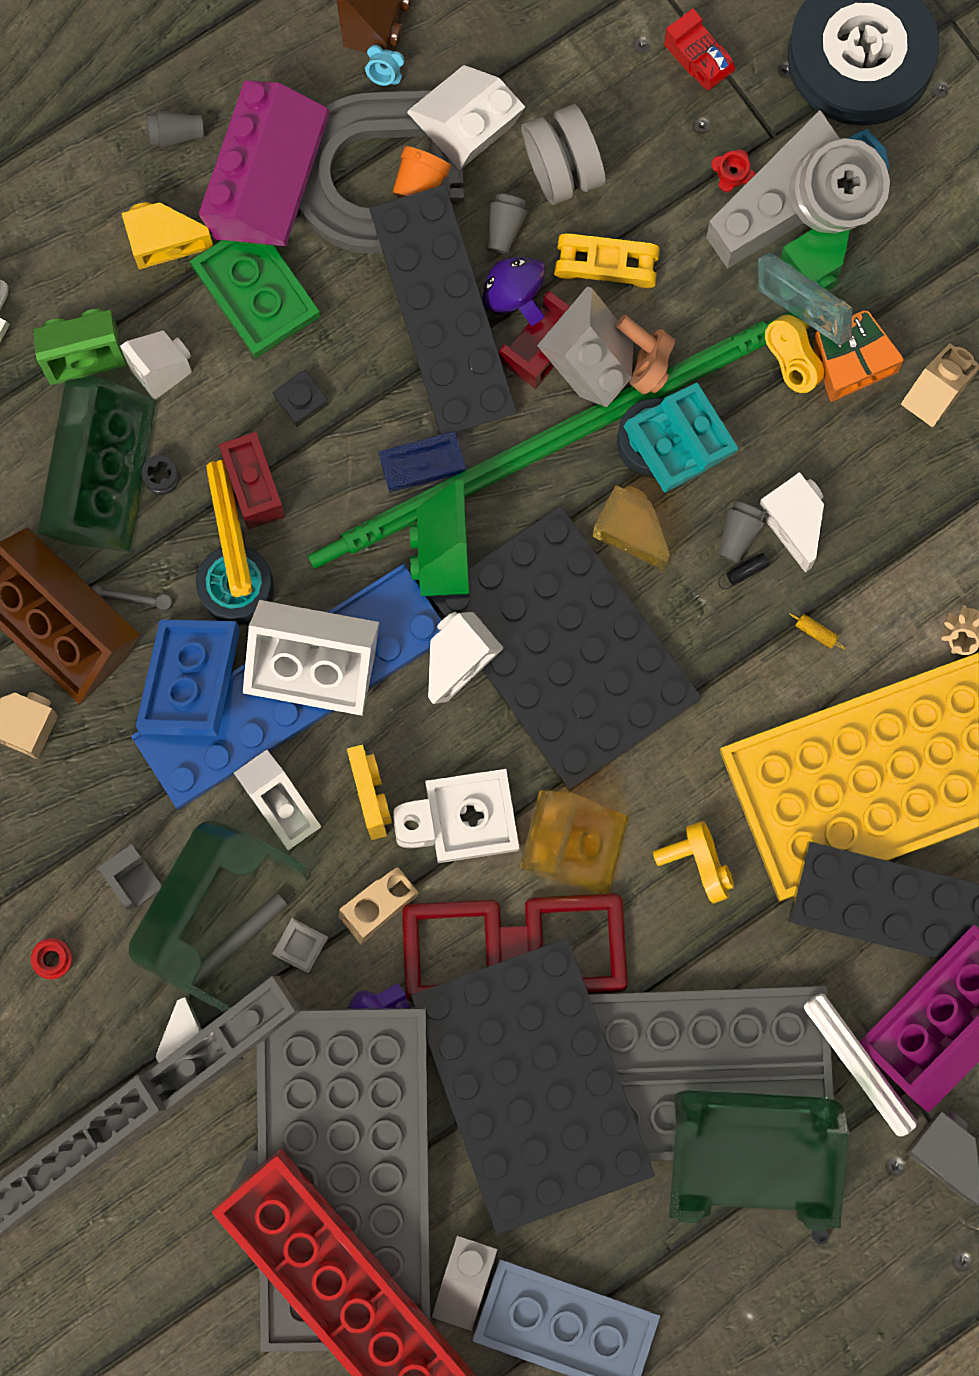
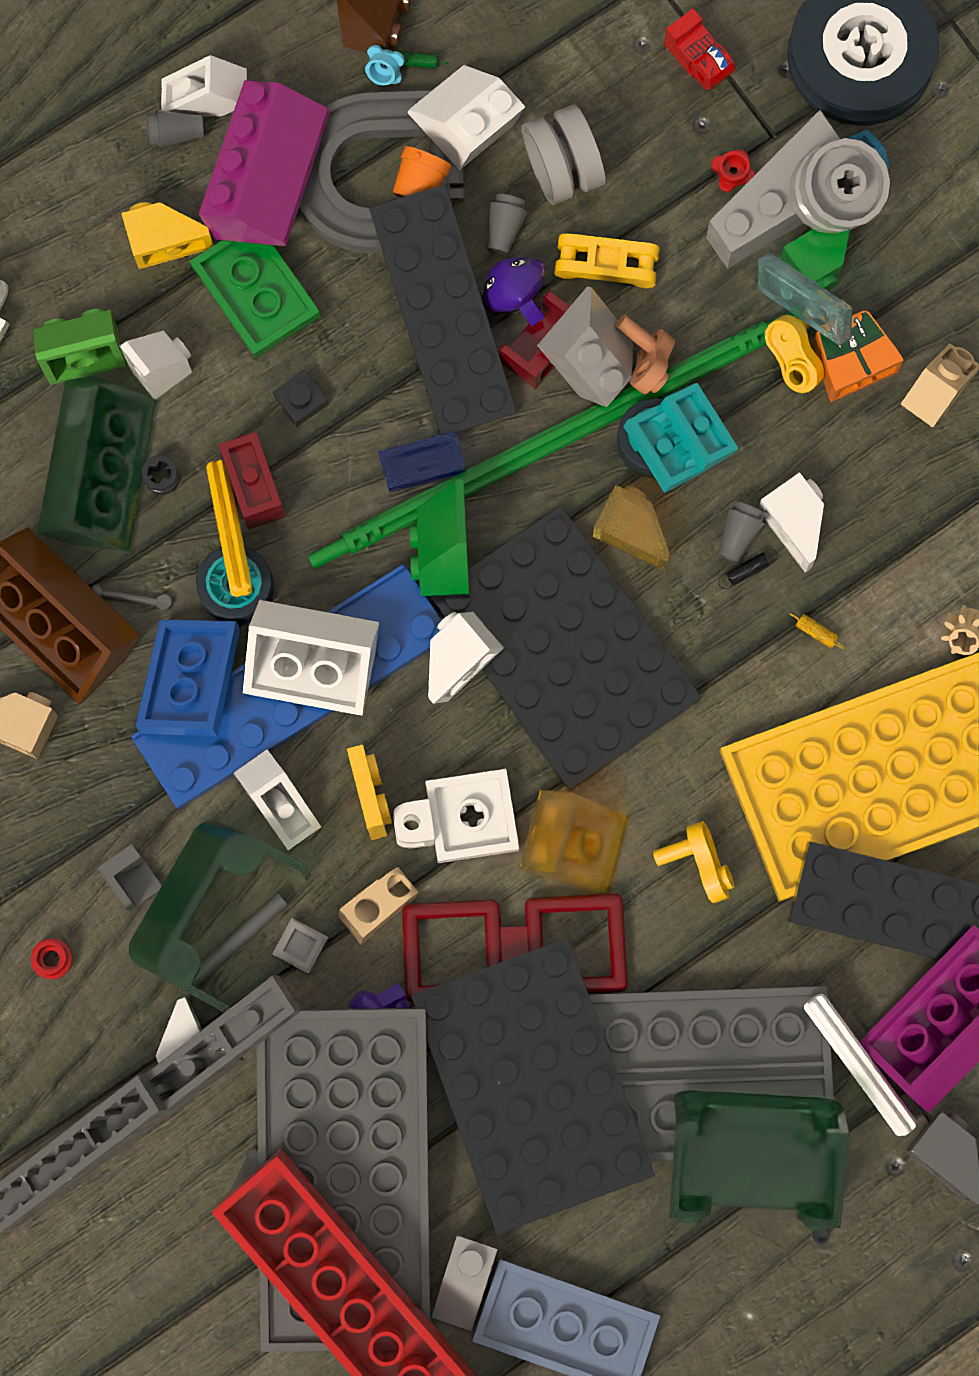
none -> white slope [161,55,247,117]
none -> green piece [397,50,449,69]

